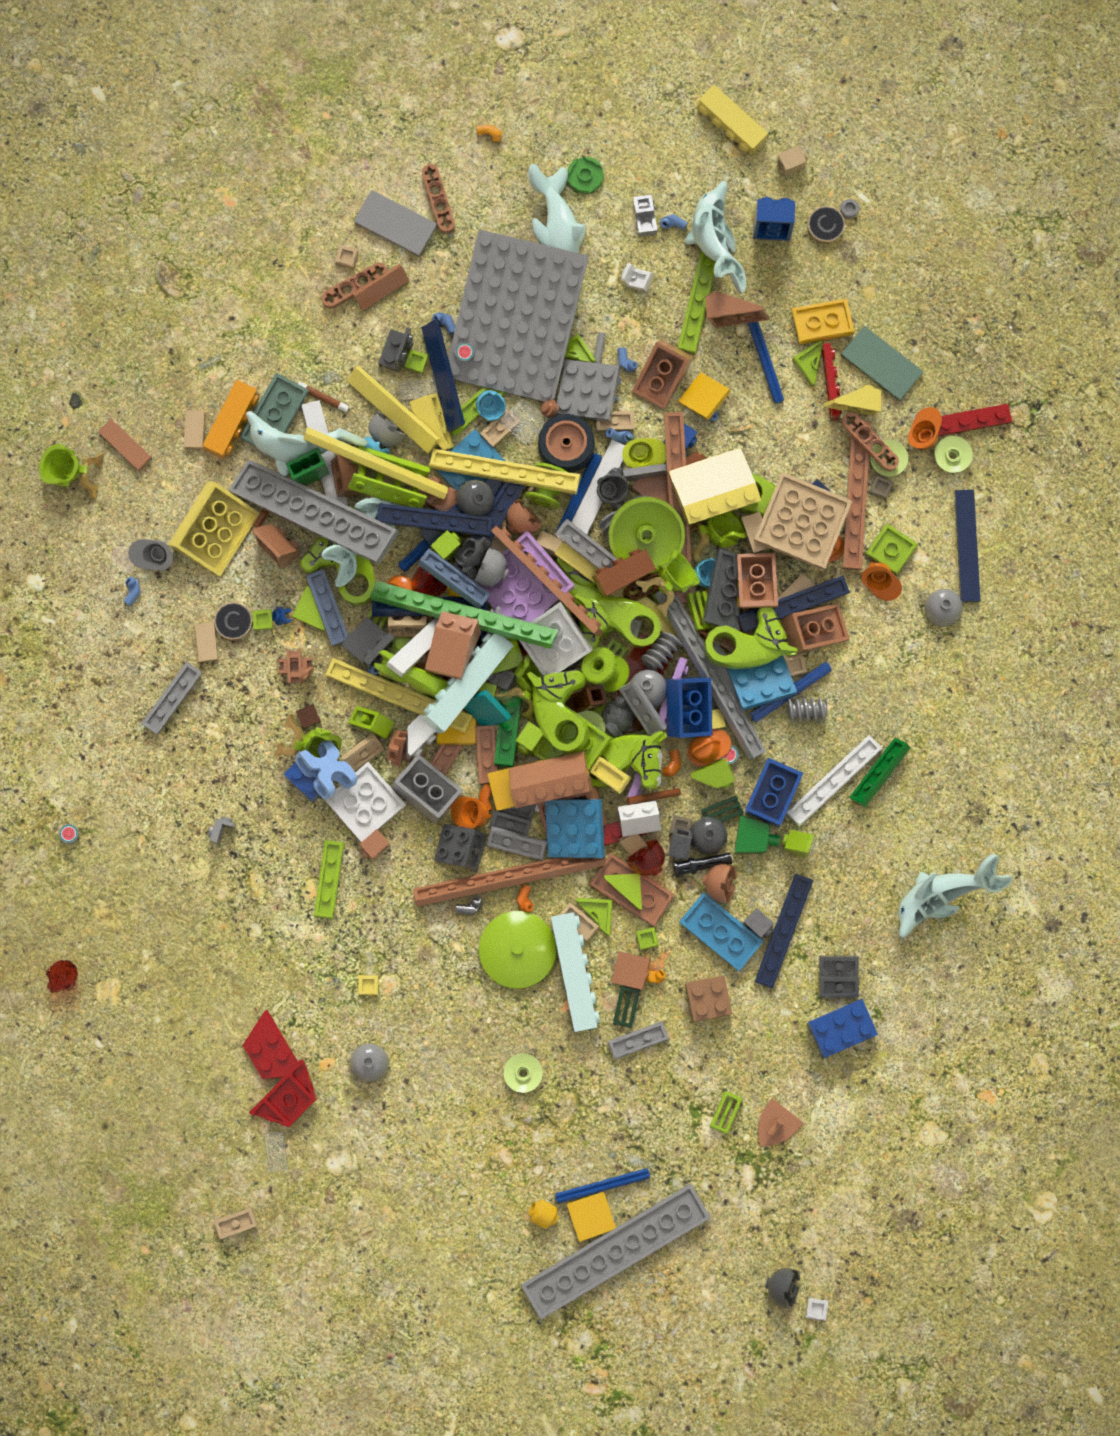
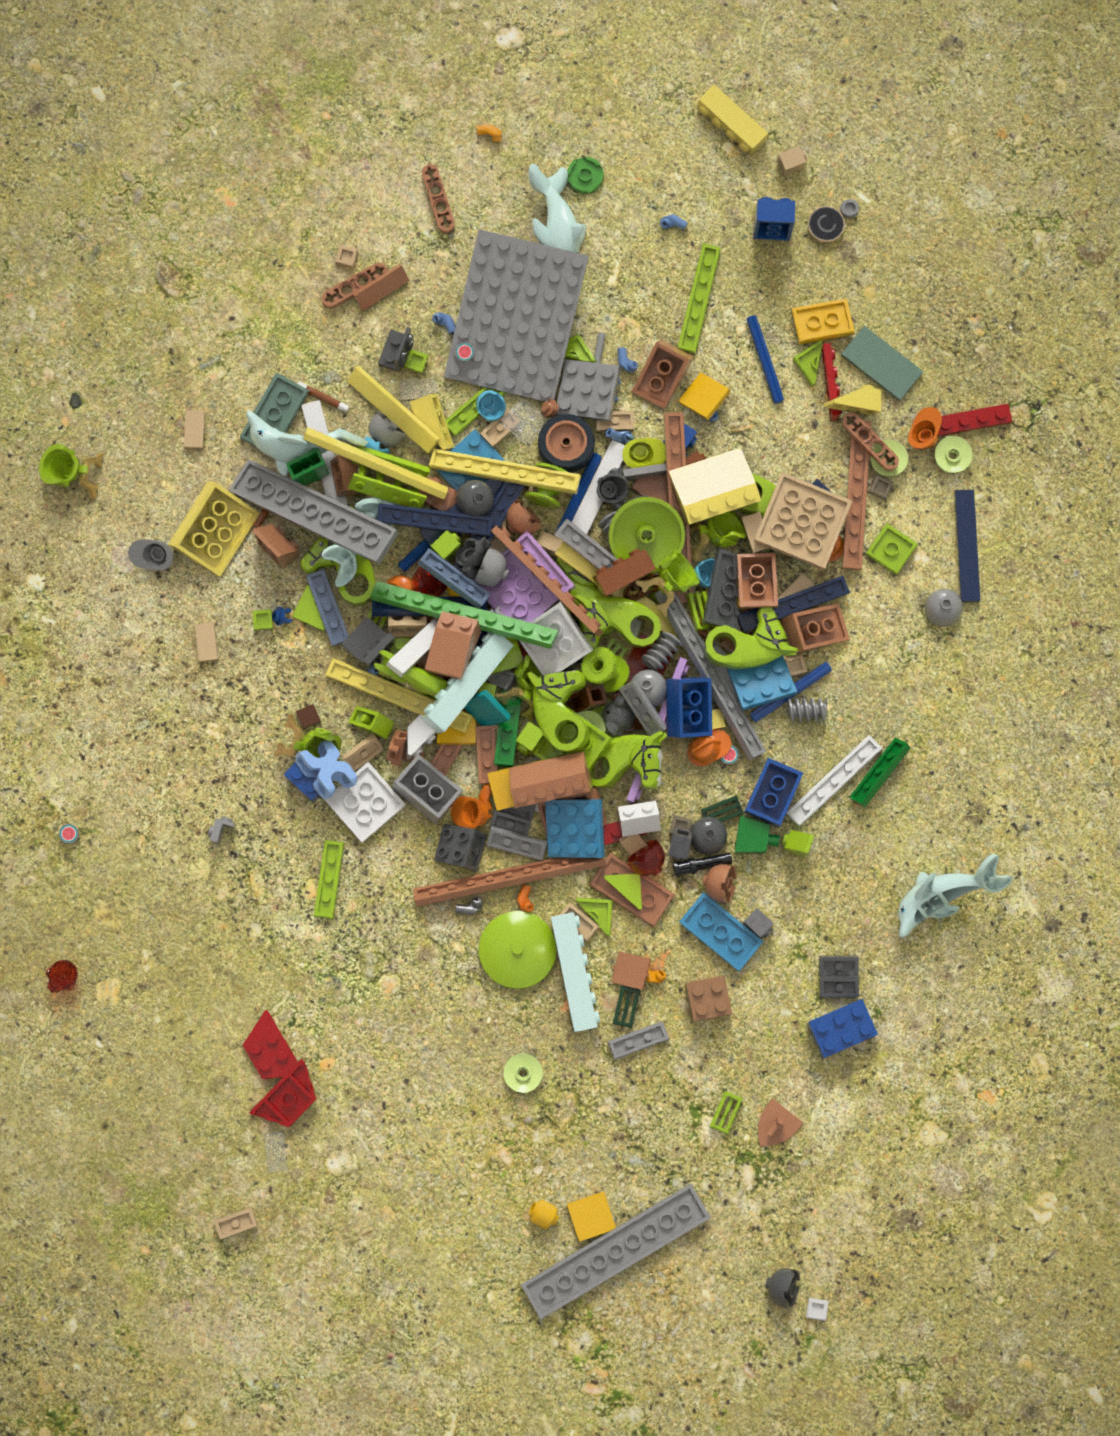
nougat tile [98,419,152,471] -> none
medium blue arm [123,577,141,606] -> none
light grey plate [141,662,203,735] -> none
light orange brick [202,379,259,460] -> none
black tile [214,602,253,641] -> none
nougat piece [278,649,314,684] -> none
light grey cylinder [350,1043,389,1082] -> none
light grey tile [354,190,437,257] -> none
light yellow tile [358,975,379,996] -> none
nougat brick [360,829,391,861] -> none
dark blue tile [421,320,465,432] -> none
blue axle [555,1168,650,1203] -> none
light yellow tile [589,756,631,794] -> none
white bracket [621,263,654,292] -> none
dark orange bar [627,788,681,805] -> none
light grey slope [633,195,657,237] -> none
lime tile [635,927,659,951] -> none
orange arm [663,750,681,777] -> none
light aqua animal [685,181,746,293] -> none
lime slope [690,757,736,789] -> none
nougat slope [705,292,770,328] -> none
dark blue tile [754,873,813,989] -> none
orange piece [861,562,902,601] -> none

